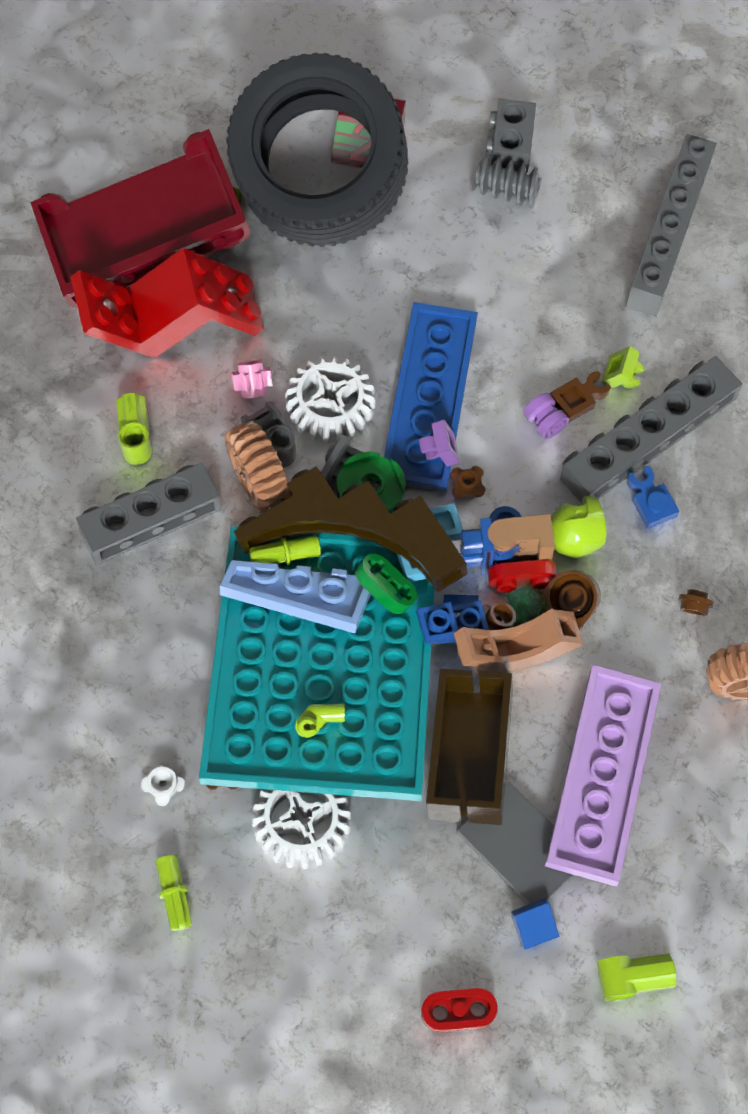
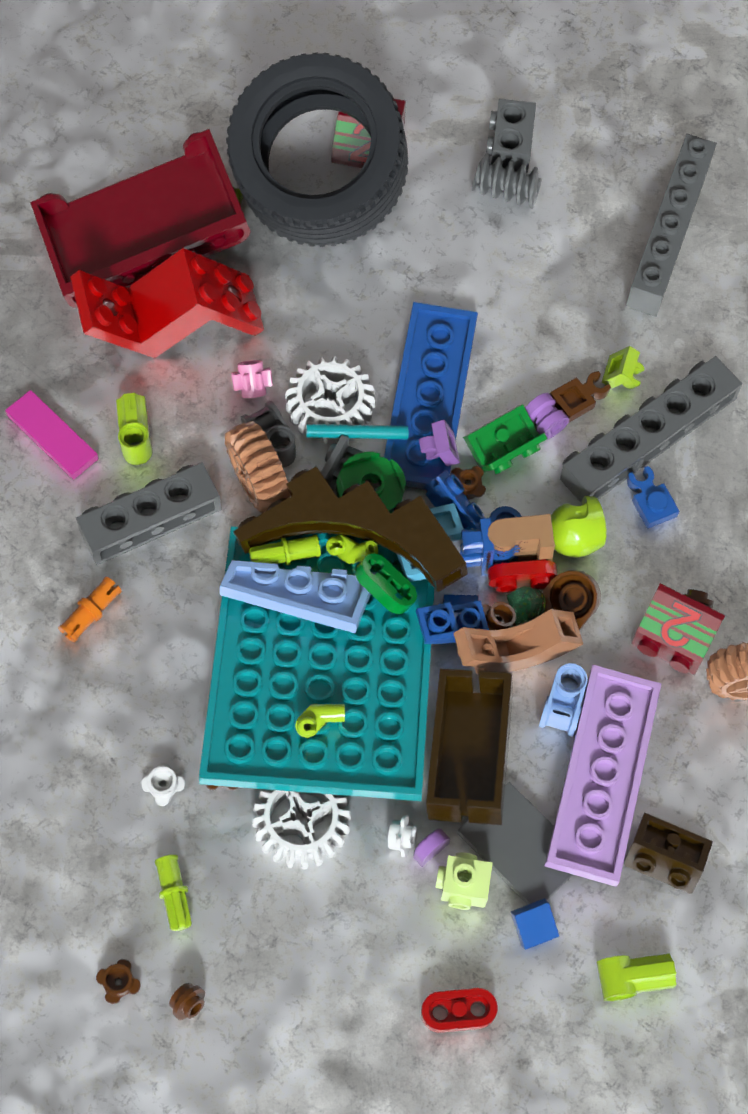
none -> dark pink tile [5,390,99,480]
none -> orange pin [58,576,122,643]
none -> reddish brown plate [96,959,141,1004]
none -> reddish brown plate [169,983,205,1020]
none -> teal bar [306,424,409,439]
none -> lime arm [326,535,378,564]
none -> white plate [388,815,417,857]
none -> medium lavender tile [413,829,450,867]
none -> blue hinge [424,470,485,530]
none -> yellowish green brick [435,852,493,910]
none -> green bracket [463,404,548,474]
none -> light blue piece [539,663,587,737]
none -> dark brown bracket [624,812,713,894]
none -> slope [632,583,725,675]

